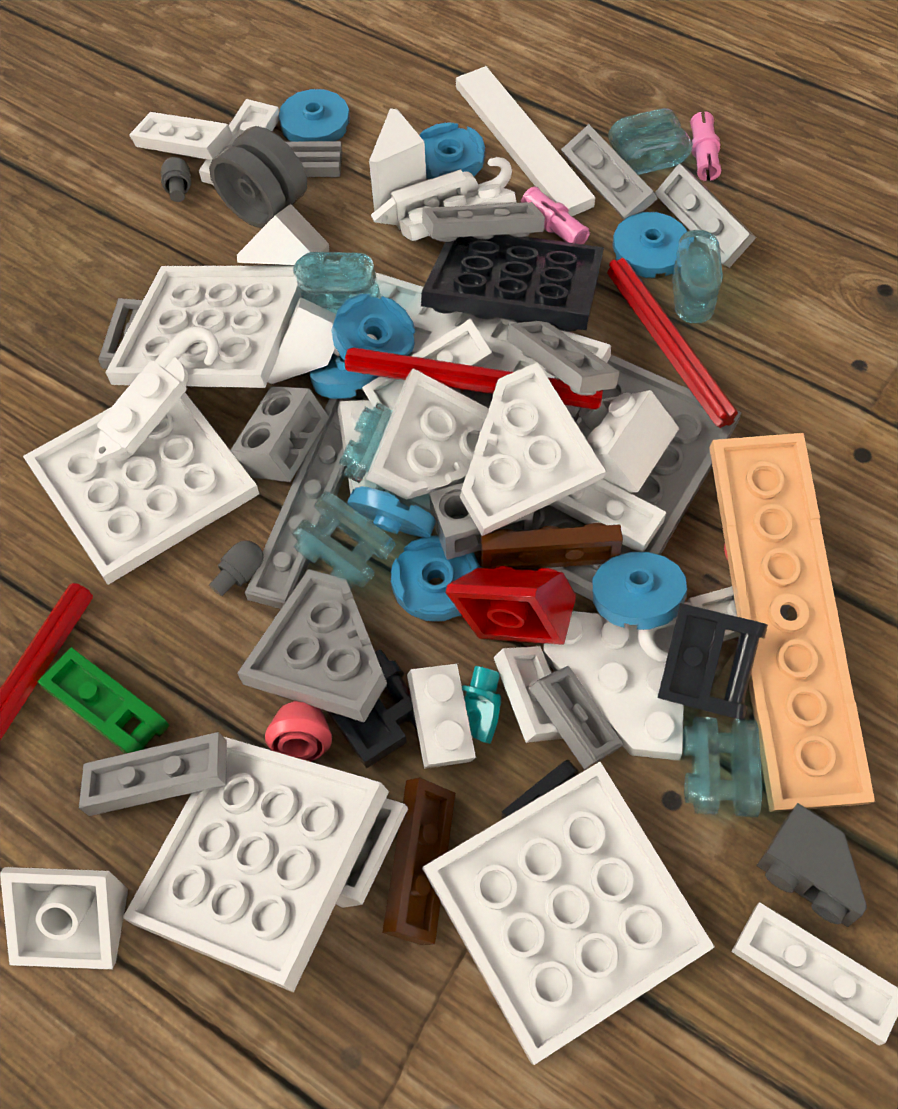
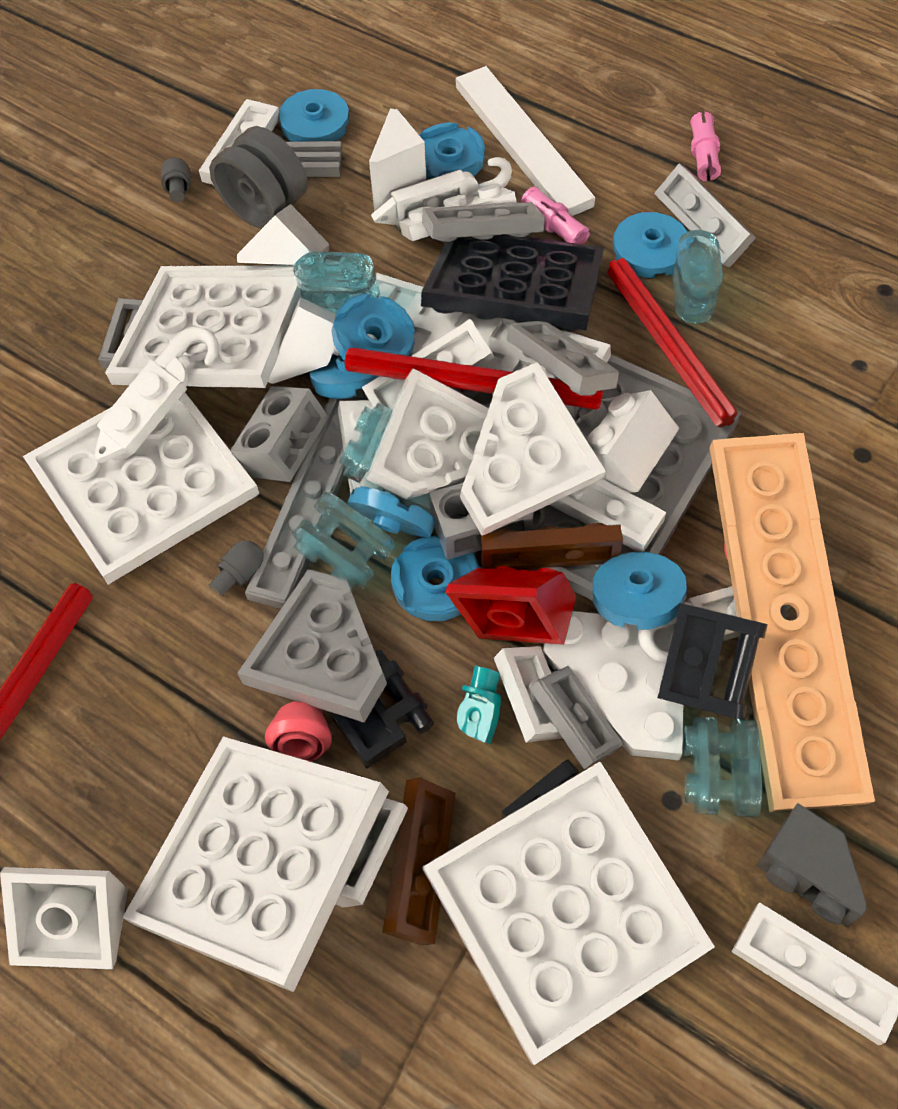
green plate [37,647,170,754] -> none
light grey plate [79,732,227,816] -> none
white plate [129,112,234,160] -> none
white plate [407,664,476,769] -> none
light grey plate [561,124,658,220] -> none
clear light blue brick [608,108,693,175] -> none

